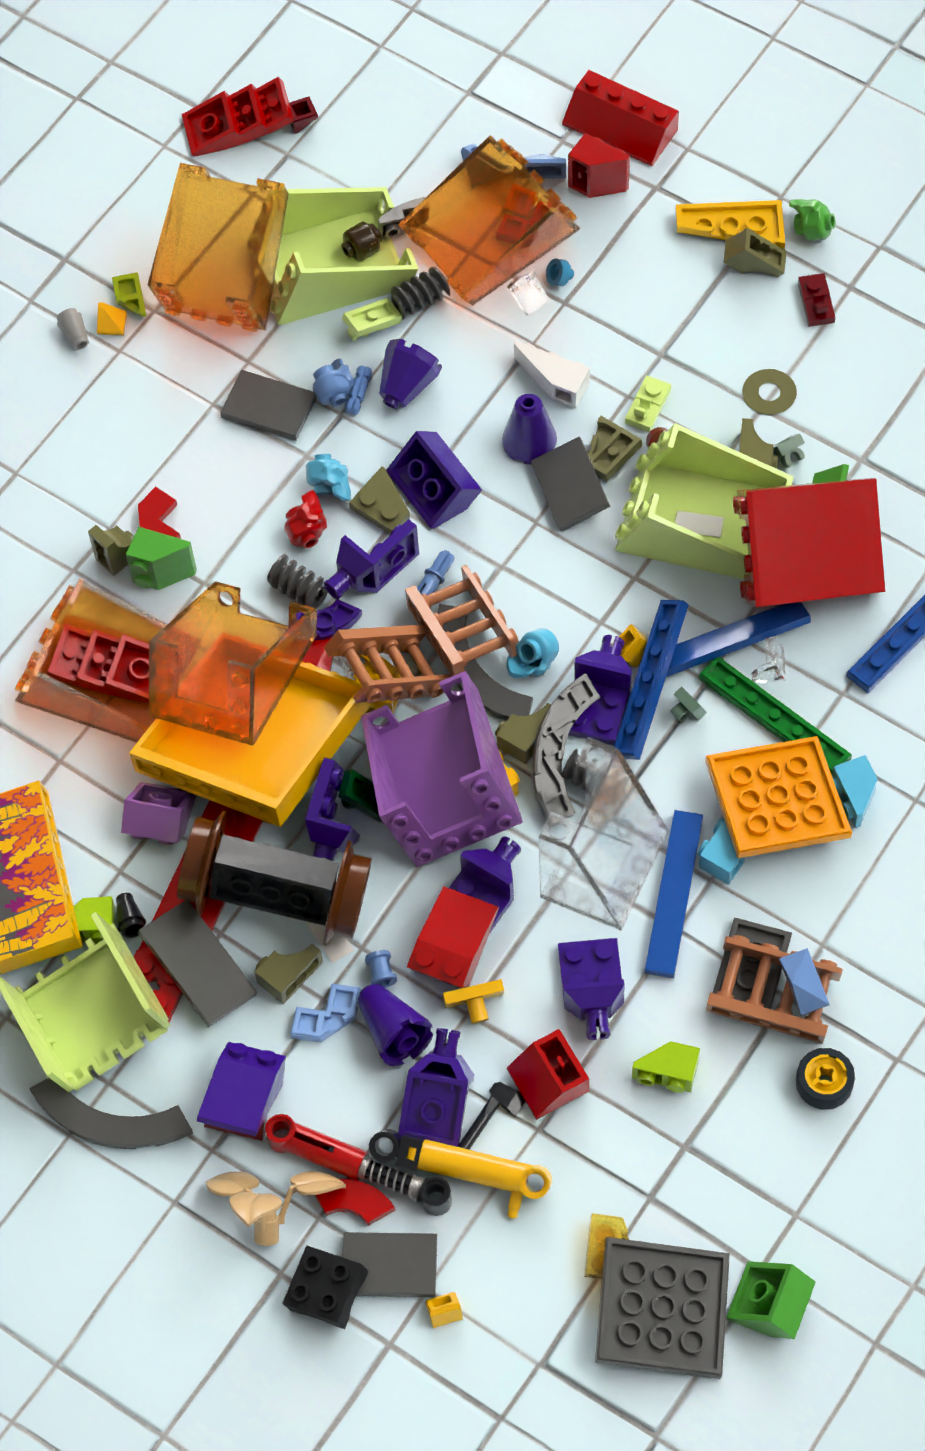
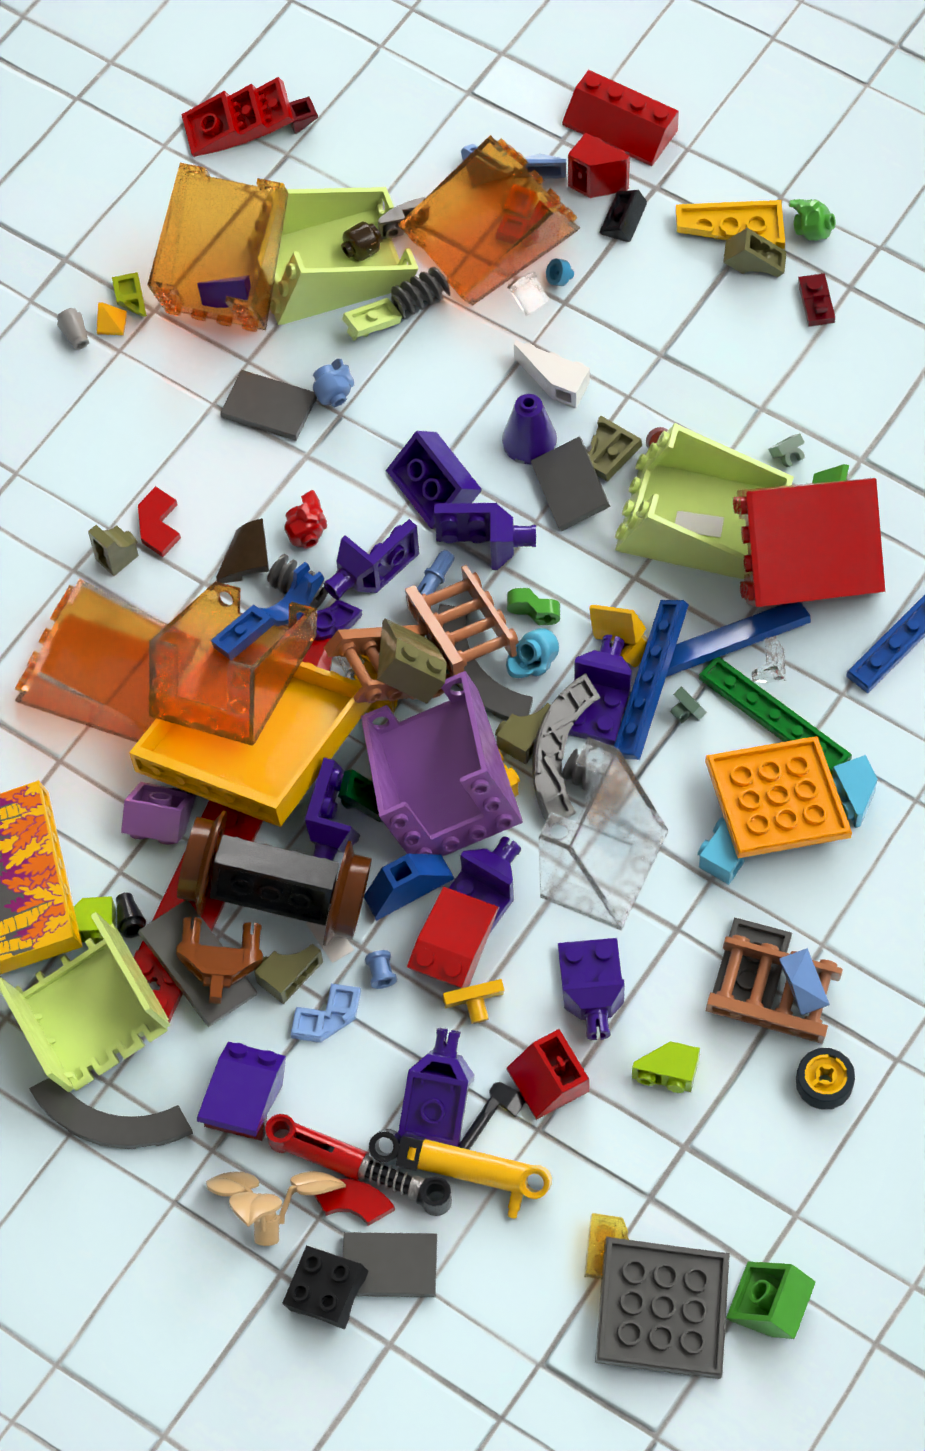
red slope [46,623,176,704] -> none
bright green slope [126,527,197,590] -> none
medium azure head [306,454,351,502] -> none
medium blue axle [344,365,372,415] -> none
olive wing [349,466,410,534] -> none
dark purple cone [358,984,433,1066] -> none
dark purple cone [379,338,442,409] -> none
yellow slope [425,1292,463,1328] -> none
yellowish green plate [625,375,671,432] -> none
blue tile [645,810,703,978] -> none
olive arch [739,418,778,469] -> none
olive piece [742,369,797,414] -> none
none -> dark orange connector [176,917,263,1004]
none -> dark purple slope [197,275,255,309]
none -> blue piece [210,562,325,660]
none -> dark brown slope [216,518,269,584]
none -> blue slope [364,853,455,921]
none -> olive slope [377,618,447,704]
none -> dark purple plate [434,503,536,570]
none -> bright green piece [507,588,560,625]
none -> yellow slope [589,605,646,644]
none -> black slope [600,190,647,242]

